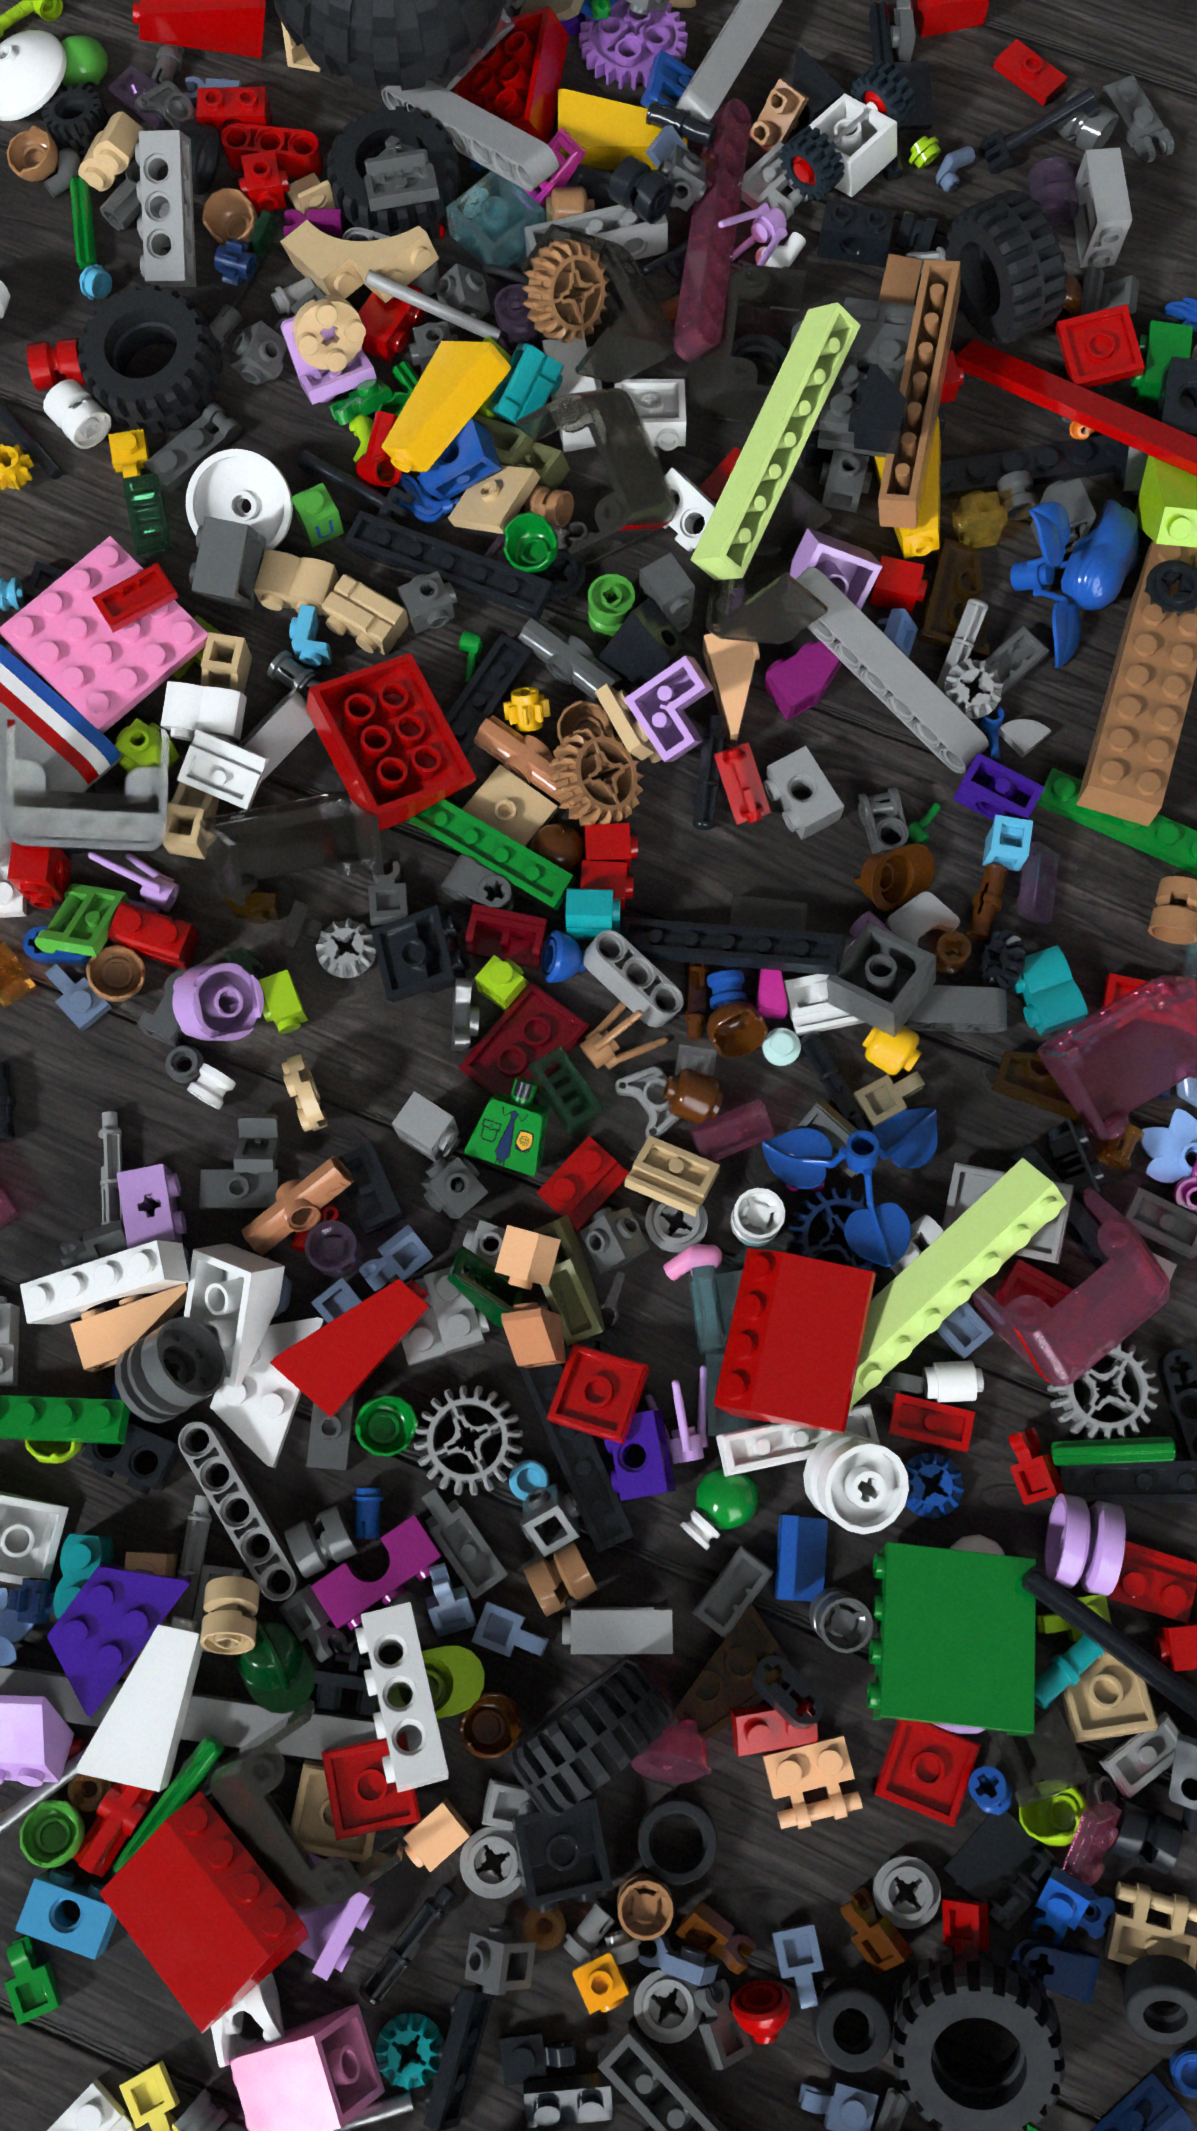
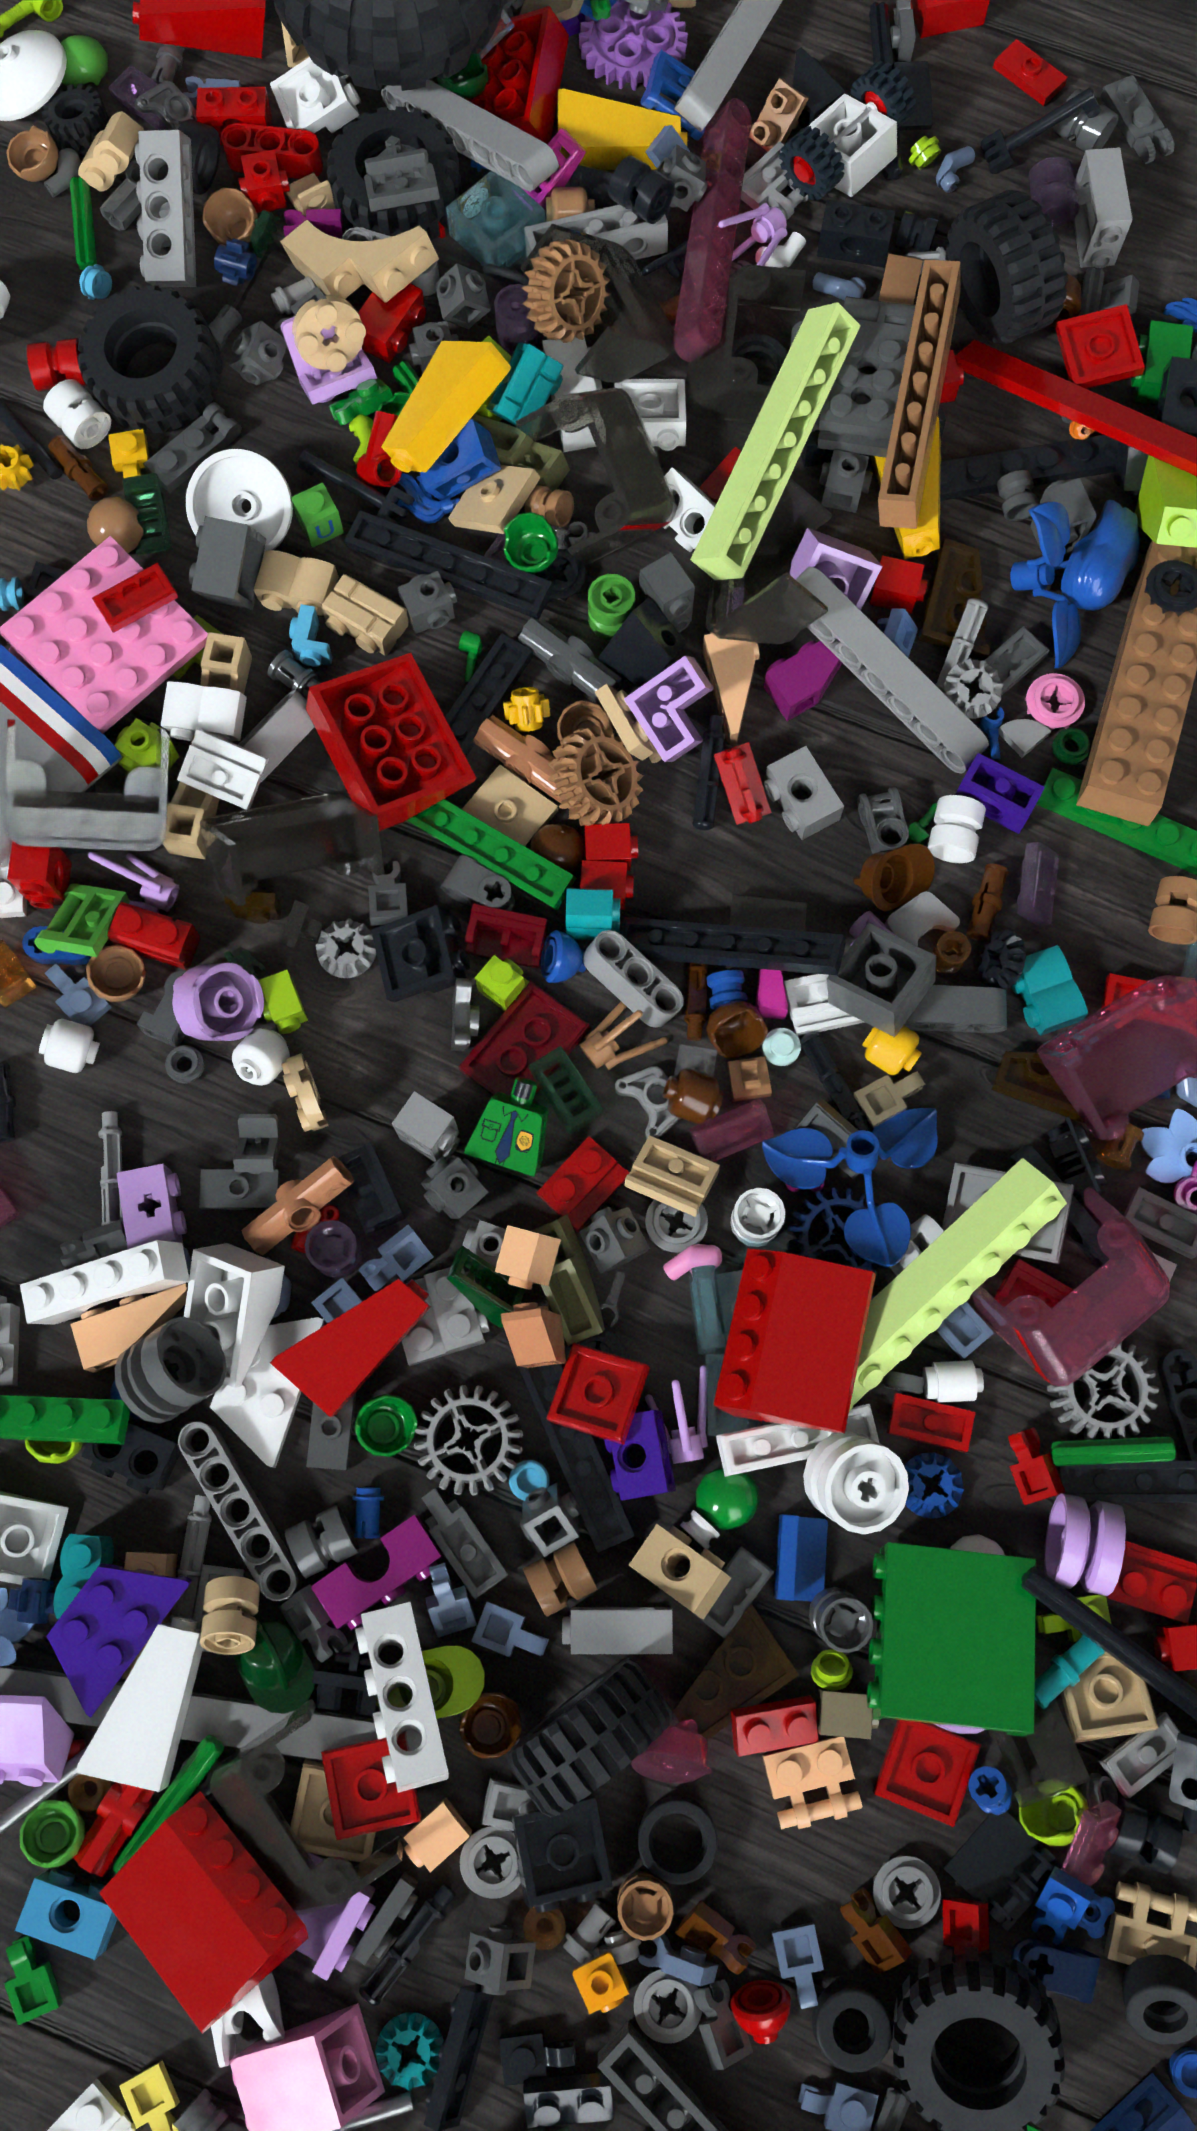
white wheel [187,1063,236,1110] -> none
light grey piece [364,269,501,342] -> none
black pin [646,101,718,148] -> none
black beam [752,1655,824,1730] -> none
black slope [848,363,907,455] -> none
clear yellow brick [952,491,1008,548] -> none
medium azure brick [982,815,1033,871] -> none
none -> white head [39,1019,100,1073]
none -> reddish brown pin [48,435,109,501]
none -> medium nougat hair [87,496,143,553]
none -> white head [232,1028,290,1086]
none -> white plate [270,57,361,133]
none -> dark grey plate [351,1871,419,1966]
none -> dark green hair [436,53,488,100]
none -> tan brick [629,1524,731,1620]
none -> medium nougat tile [727,1056,772,1102]
none -> lime plate [811,1649,853,1691]
none -> sand blue arm [813,272,866,301]
none -> dark tan brick [817,1688,879,1739]
none -> white wheel [927,795,986,863]
none -> bright pink gear [1025,673,1085,731]
none -> dark green plate [1052,728,1090,765]

